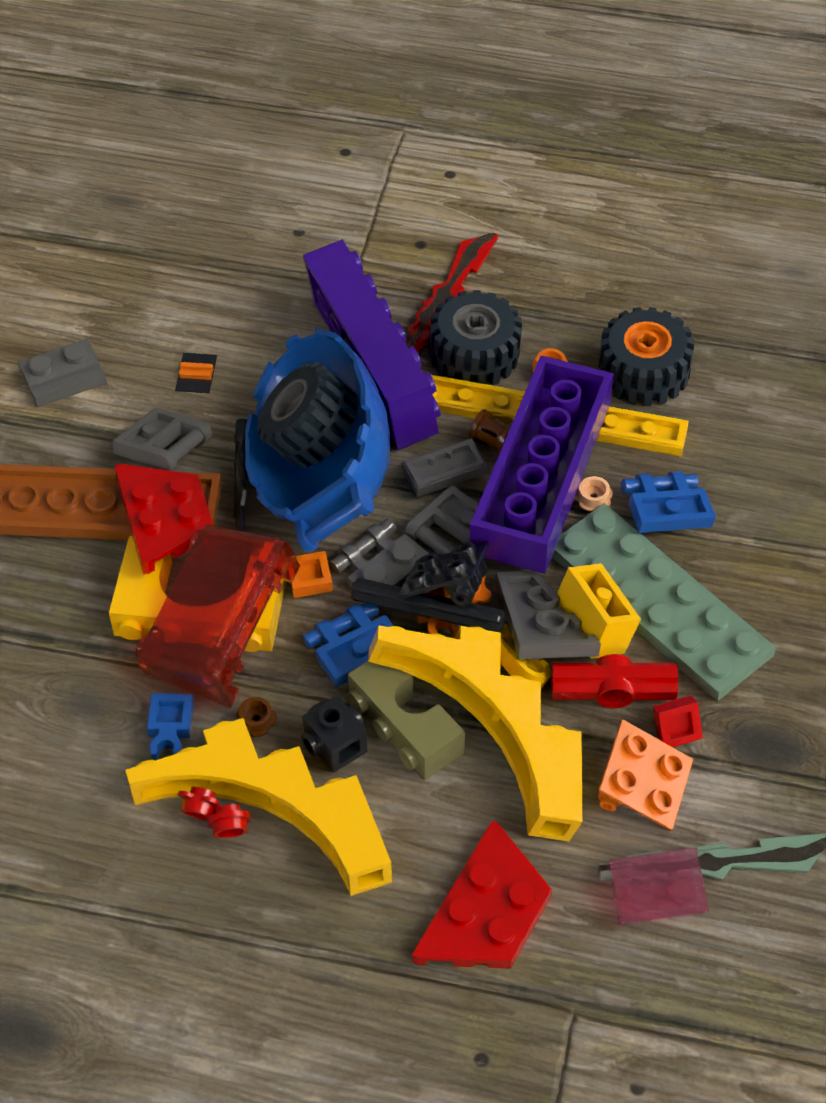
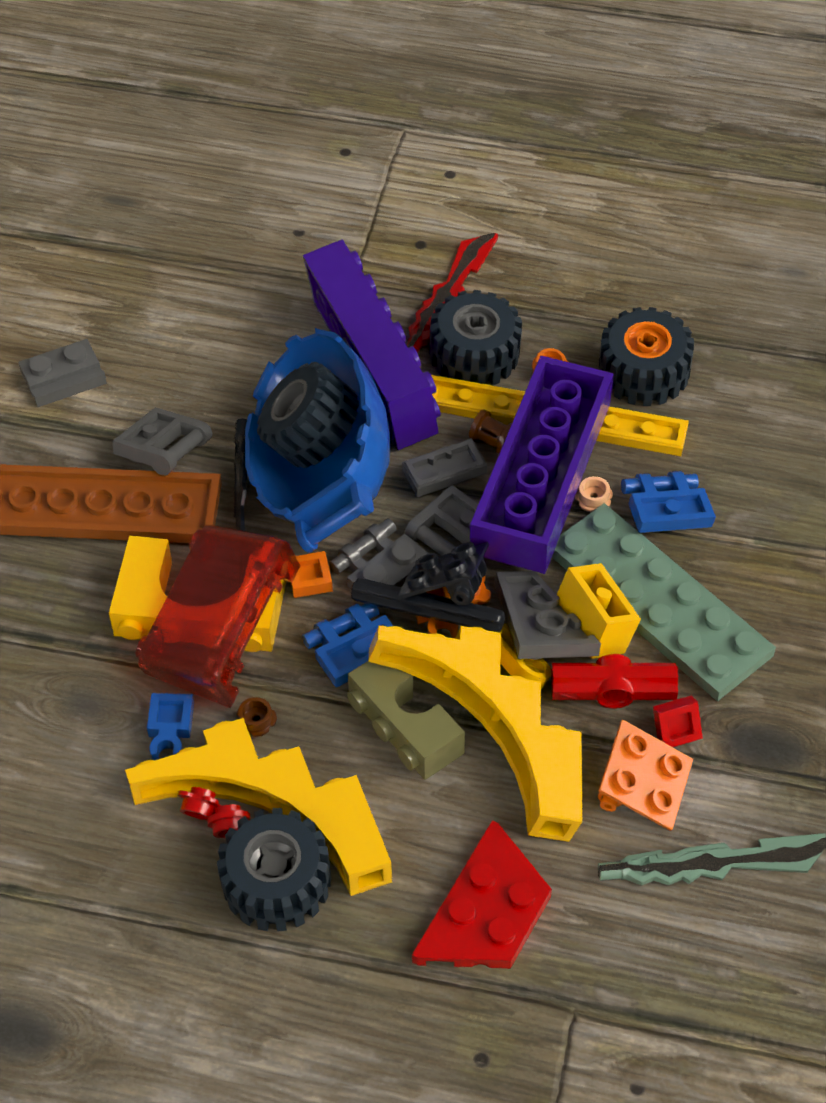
red wing [115,464,215,575] -> none
black piece [175,353,217,393] -> none
black brick [301,695,368,773] -> none
clear pink plate [608,847,709,926] -> none
none -> black wheel [217,808,332,932]

